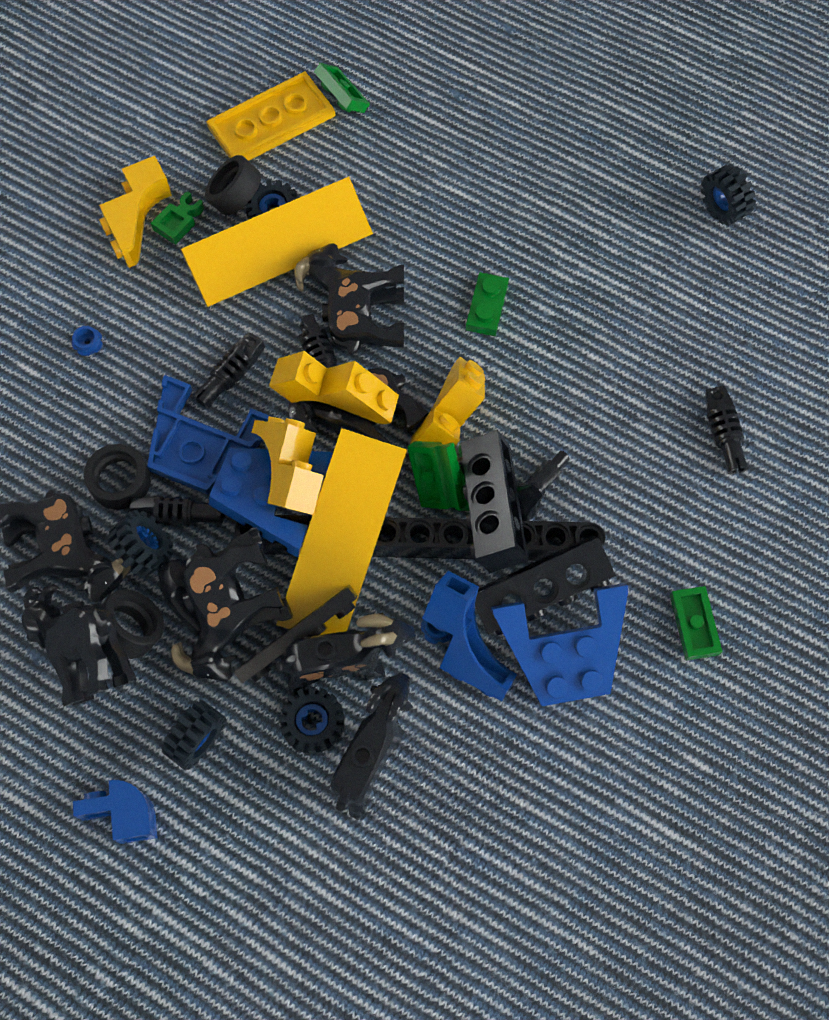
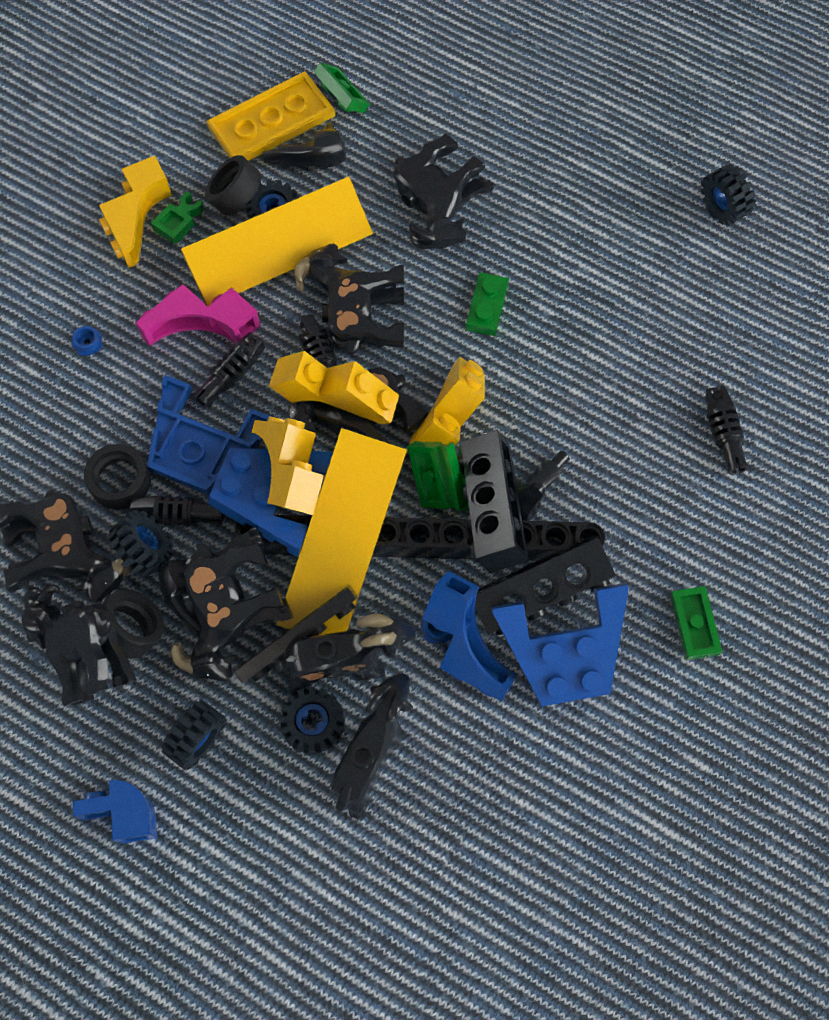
none -> dark pink arch [136,284,260,346]
none -> black animal [263,123,346,168]
none -> black animal [393,133,494,250]

